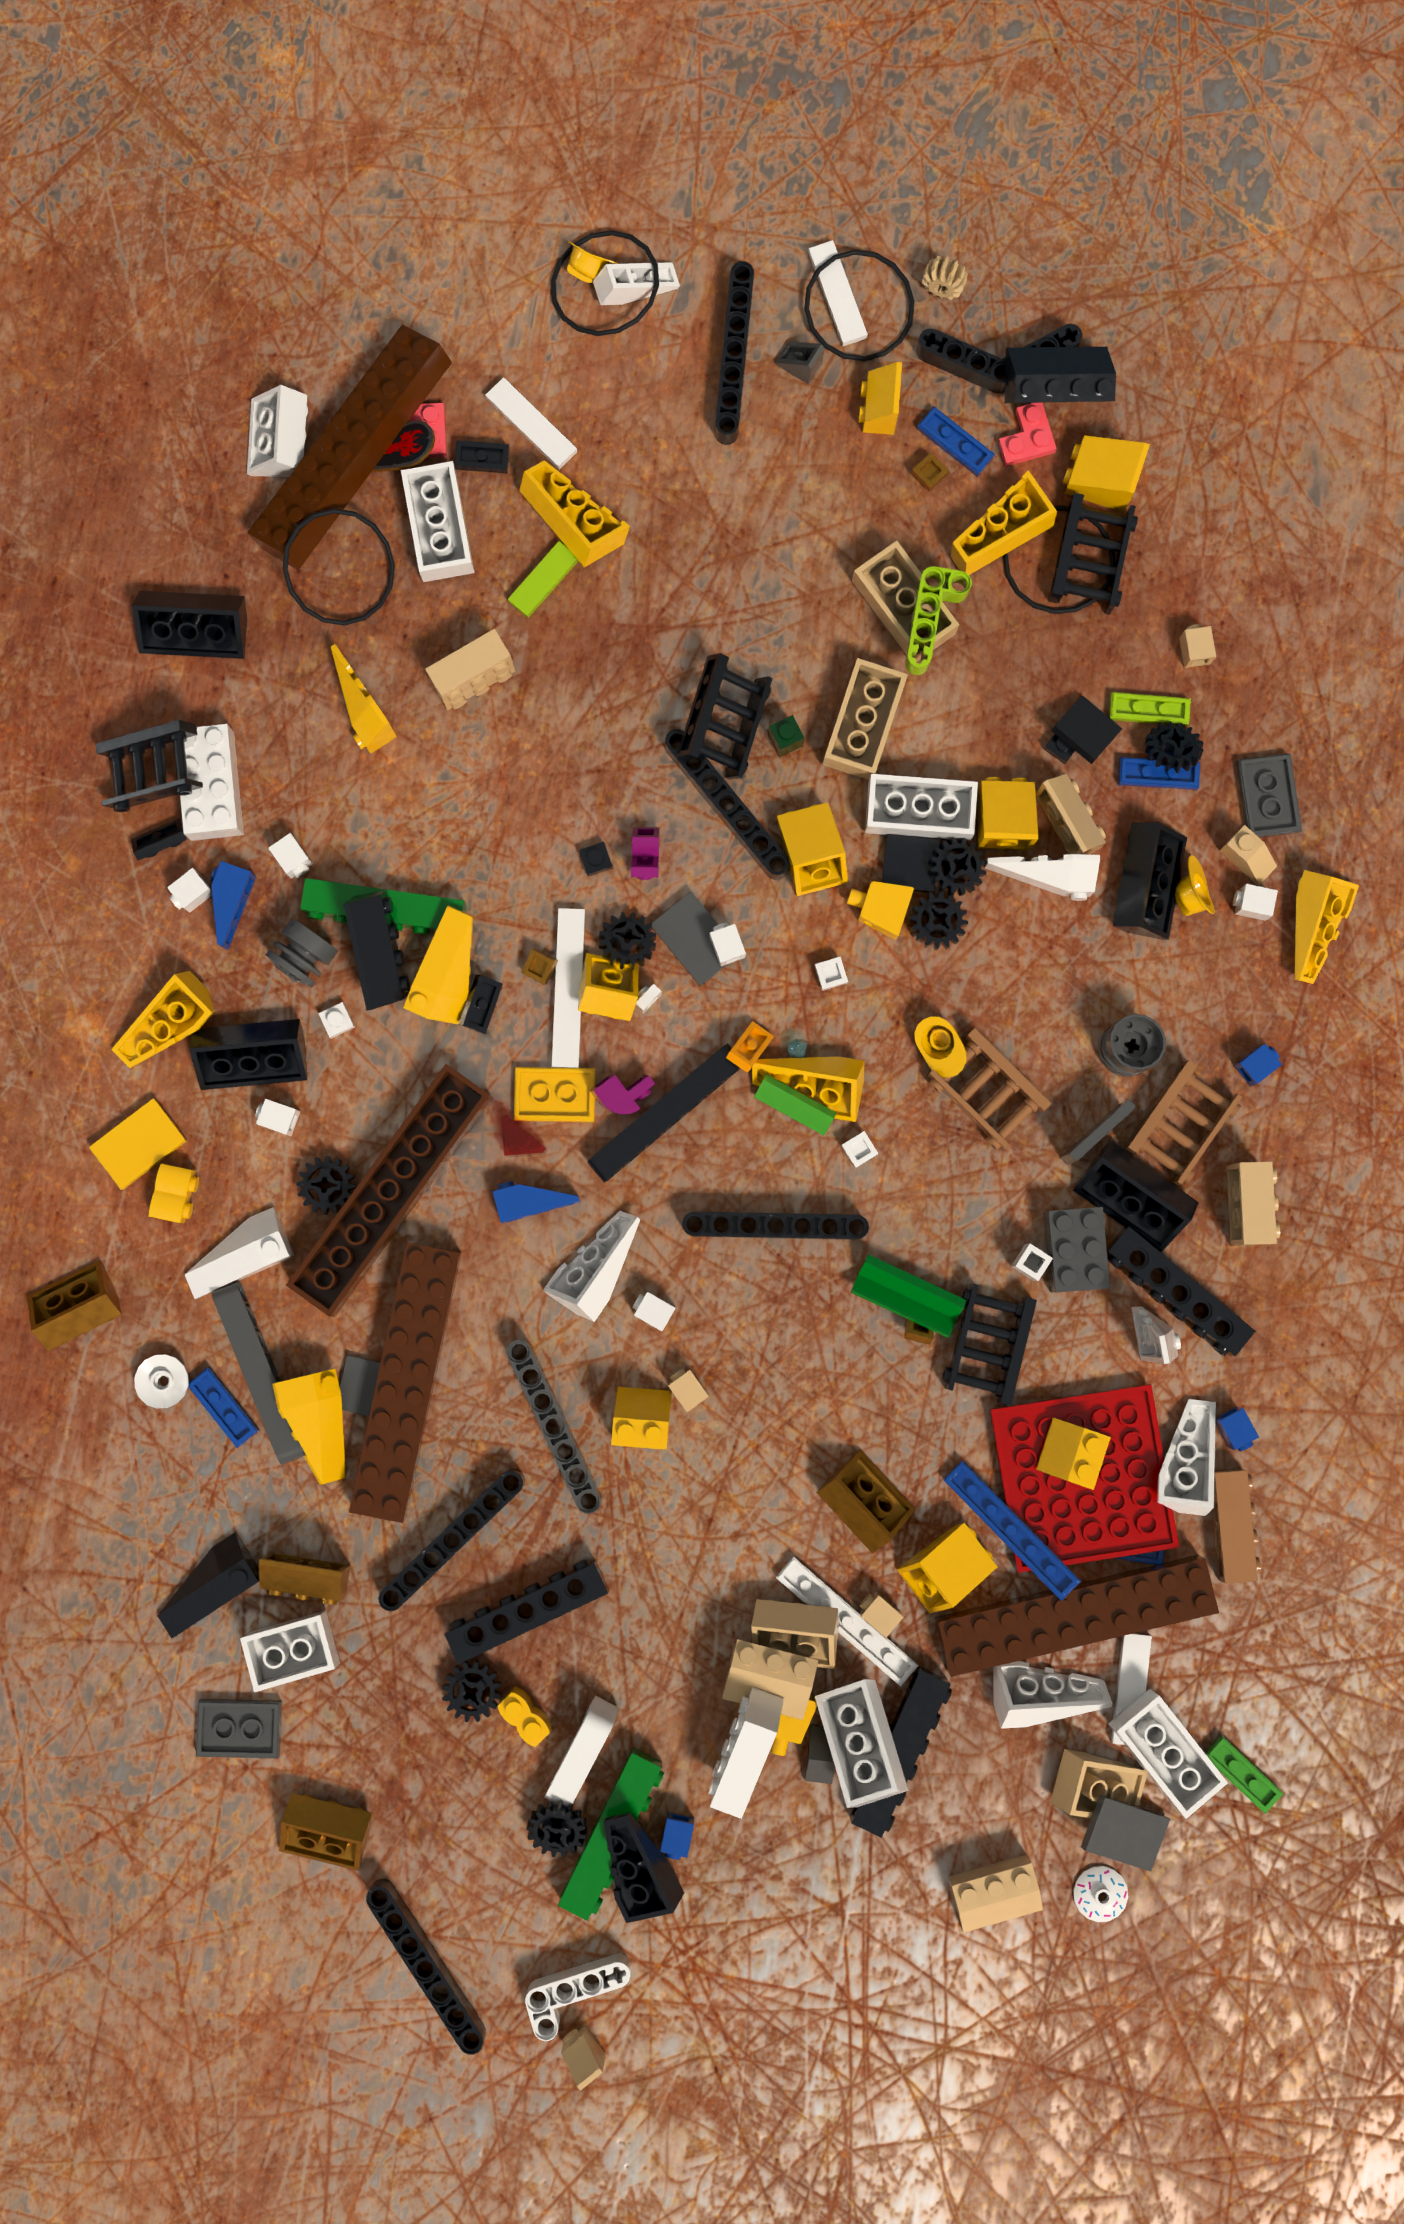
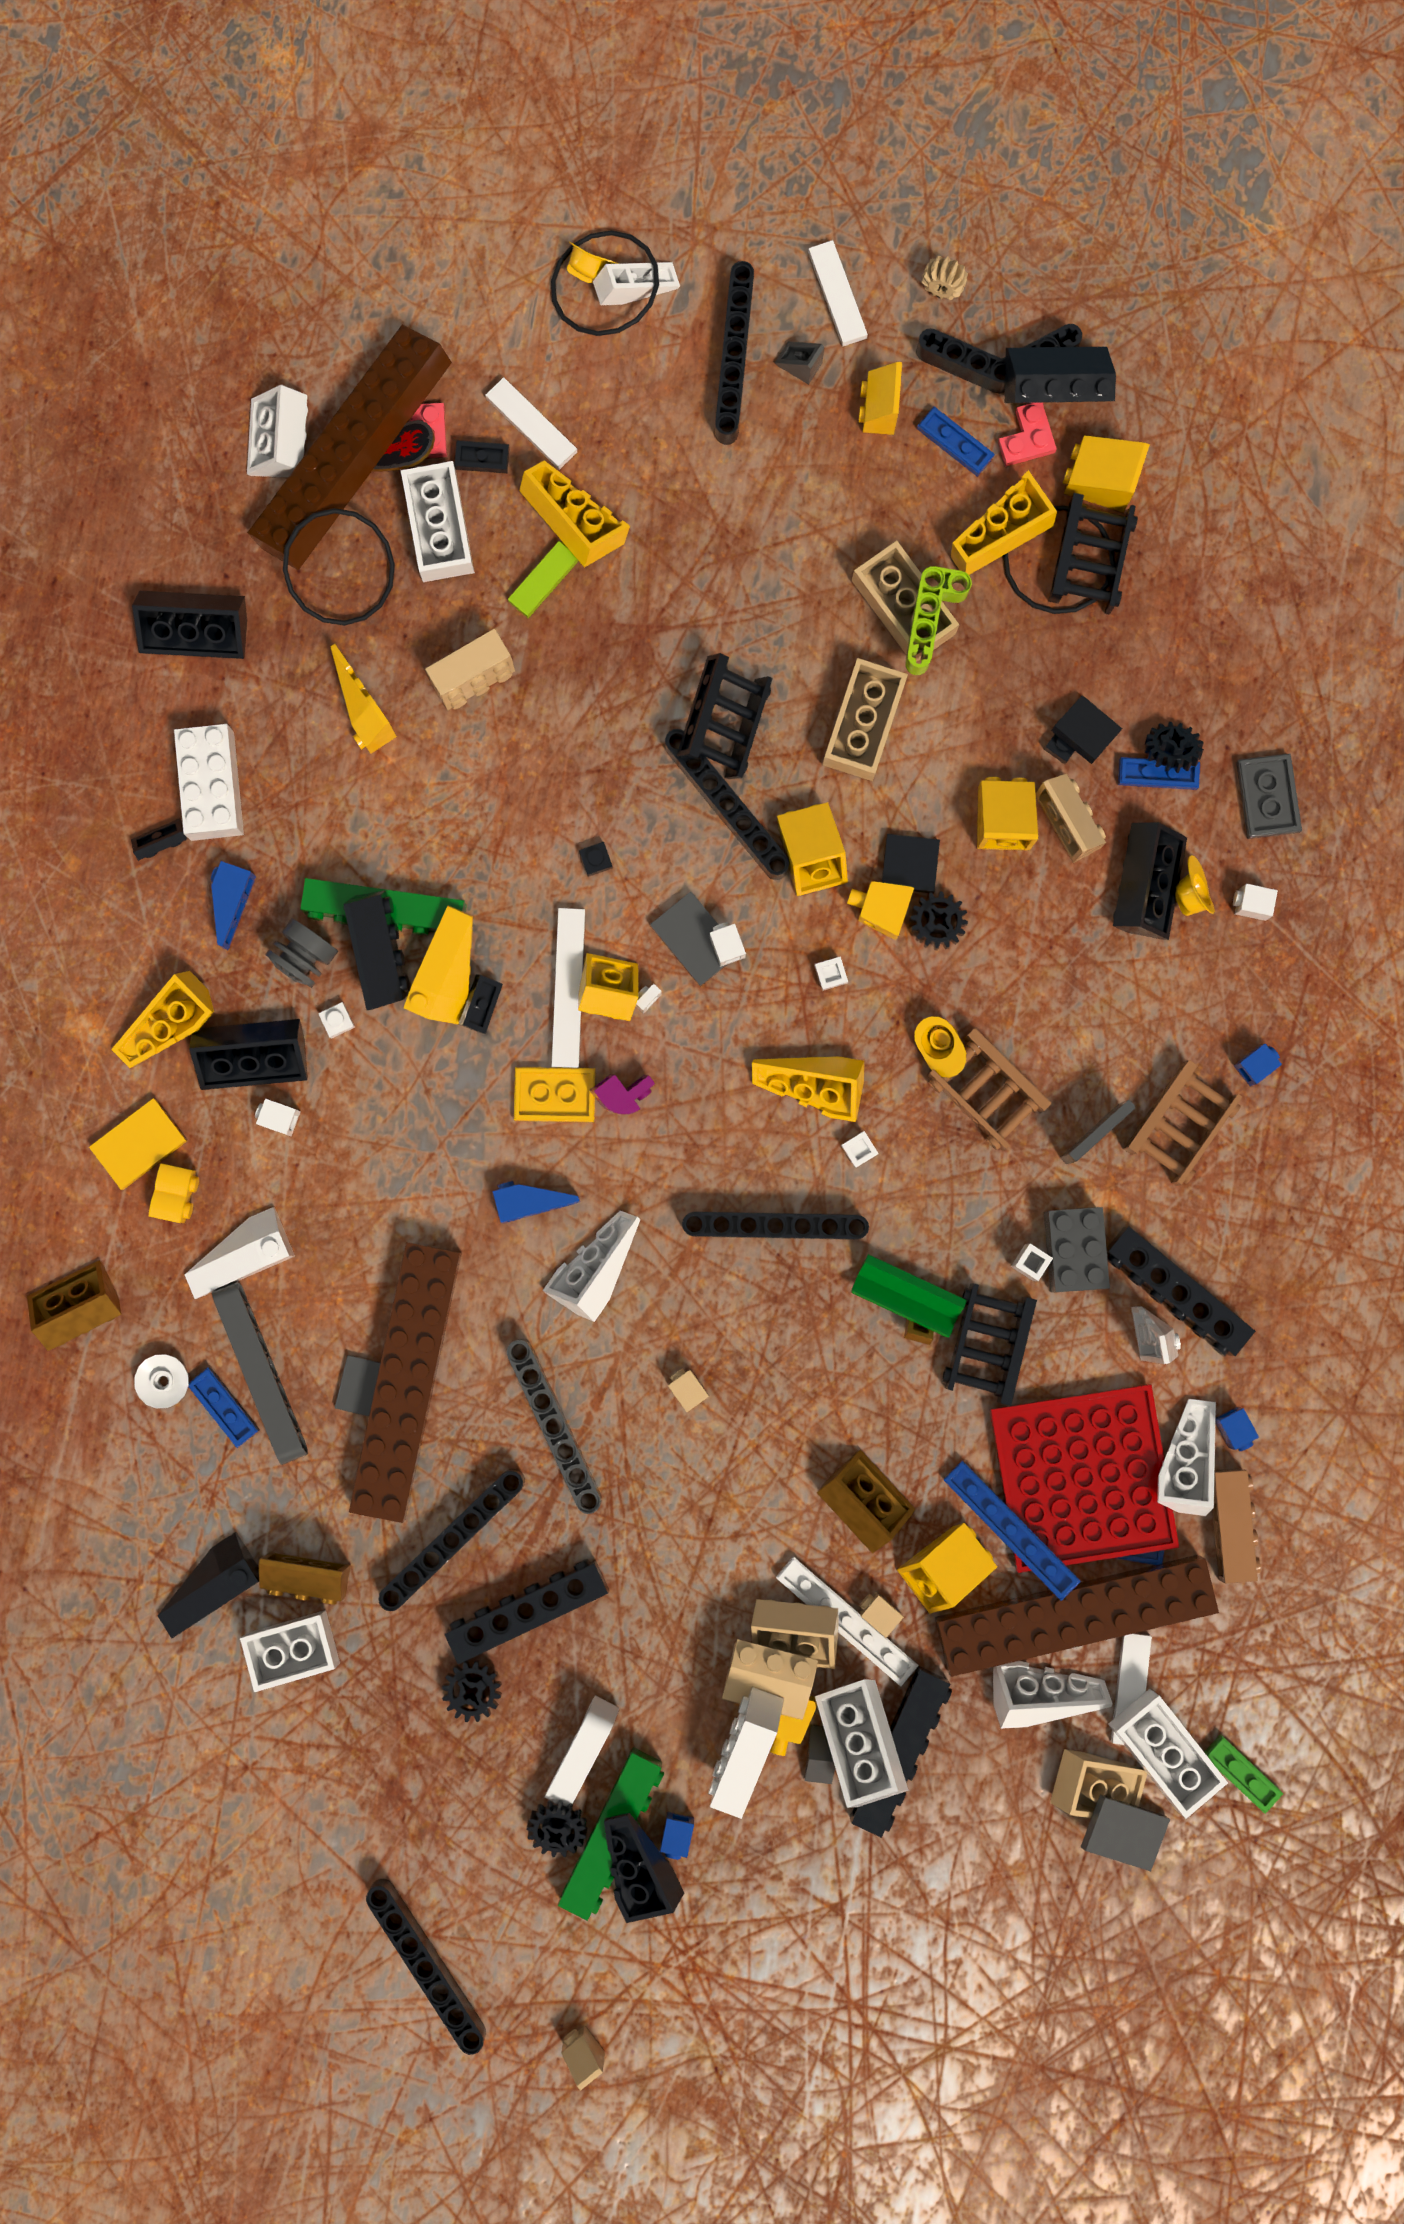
black fence [96,720,203,812] -> none
white brick [167,868,212,913] -> none
dark grey tile [196,1699,282,1759] -> none
white brick [269,833,313,879] -> none
yellow wedge [272,1369,346,1485] -> none
pearl gold slope [279,1793,372,1871] -> none
reddish brown brick [286,1064,493,1317] -> none
black gear [296,1156,357,1215] -> none
yellow brick [498,1686,552,1747] -> none
clear red slope [501,1114,548,1157] -> none
pearl gold plate [521,948,558,985] -> none
white beam [525,1954,631,2041] -> none
black beam [587,1043,741,1183] -> none
black gear [598,912,656,970] -> none
yellow slope [611,1386,672,1450] -> none
magenta brick [631,827,659,880] -> none
white brick [632,1292,676,1331] -> none
light orange plate [726,1021,774,1073] -> none
bright green tile [754,1074,837,1136] -> none
dark green brick [768,715,805,758] -> none
clear light blue hinge [788,1039,808,1058] -> none
black piece [804,250,915,361] -> none
white brick [865,774,978,841] -> none
pearl gold plate [911,452,949,492] -> none
black gear [928,838,987,897] -> none
tan slope [948,1854,1043,1933] -> none
white wedge [984,854,1100,901] -> none
yellow slope [1036,1417,1111,1490] -> none
black slope [1073,1140,1199,1252] -> none
white dish [1073,1865,1128,1922] -> none
dark grey wheel [1099,1014,1166,1077] -> none
lime tile [1109,692,1191,727] -> none
tan brick [1179,624,1216,668] -> none
tan slope [1219,825,1277,886] -> none
tan brick [1226,1162,1280,1246] -> none
yellow wedge [1295,870,1359,984] -> none

